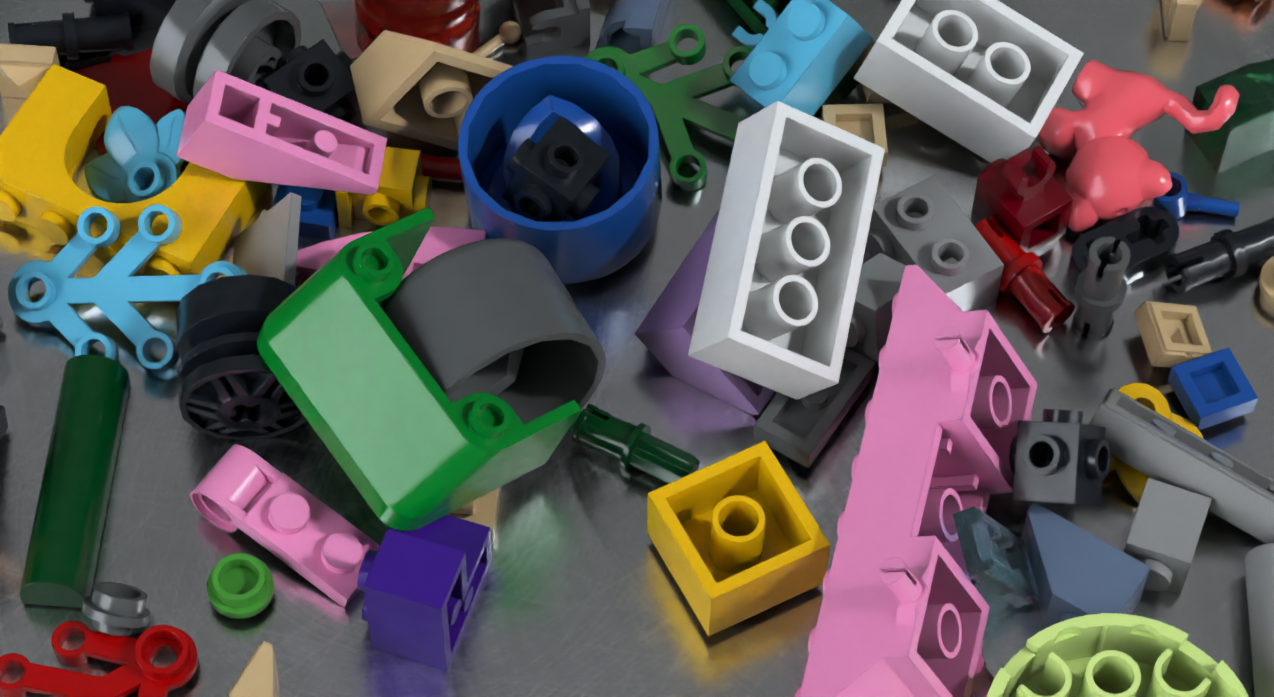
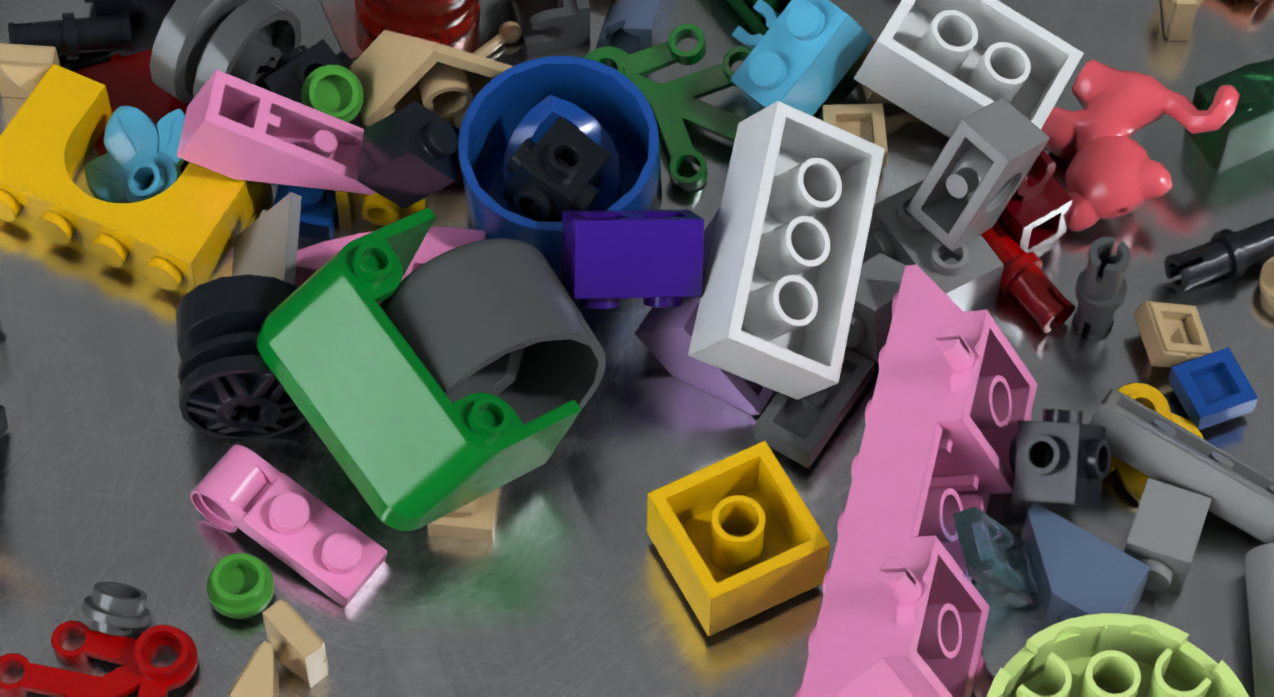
medium azure plant [8,204,248,372] -> none
dark green brick [19,355,131,608] -> none
dark purple brick [357,515,492,671] -> none
dark green axle [572,404,700,484] -> none
black beam [1068,206,1179,285] -> none
blue hand [1154,172,1240,220] -> none
none -> tan tile [262,599,329,688]
none -> bright green plate [301,65,364,123]
none -> black brick [357,101,460,209]
none -> dark purple brick [561,209,704,309]
none -> light grey brick [906,97,1050,251]

